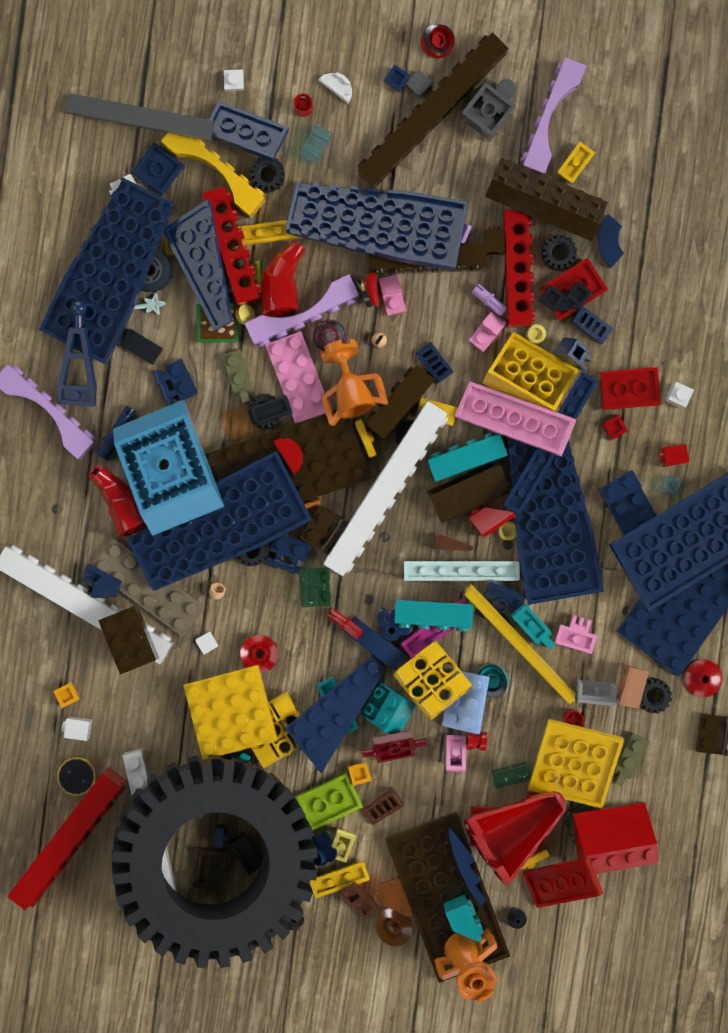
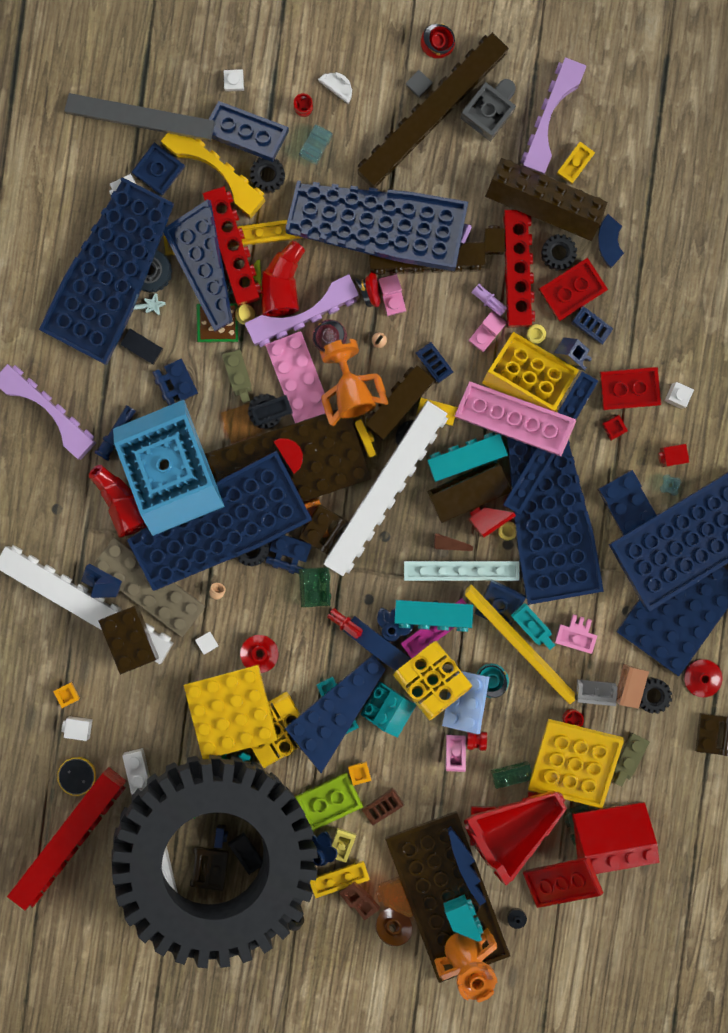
dark blue plate [57,300,97,406] -> none
dark red plate [362,731,427,763] -> none
dark blue plate [384,64,410,93] -> none
yellow plate [521,846,550,870] -> none
black tile [538,281,593,312] -> none

